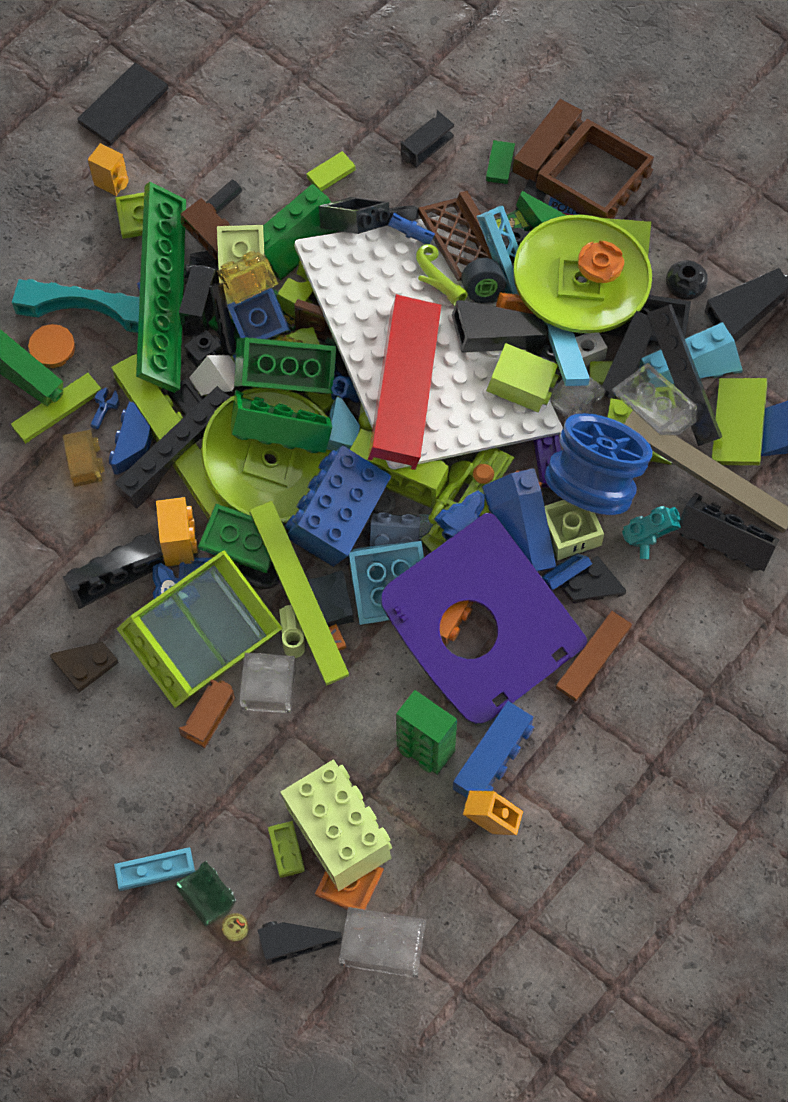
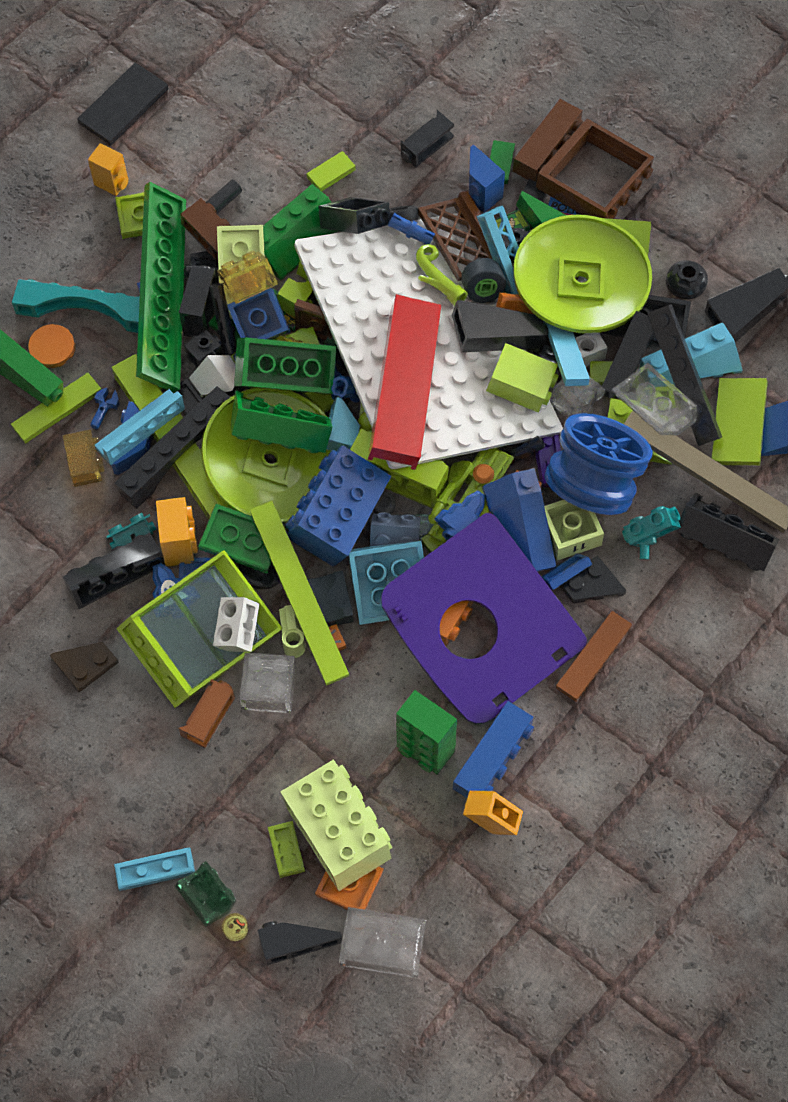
orange tile [578,241,624,283] -> none
none -> medium azure fence [94,389,185,465]
none -> teal hinge [105,513,157,549]
none -> white brick [213,597,259,652]
none -> blue slope [469,144,505,213]
none -> black axle [505,436,545,465]

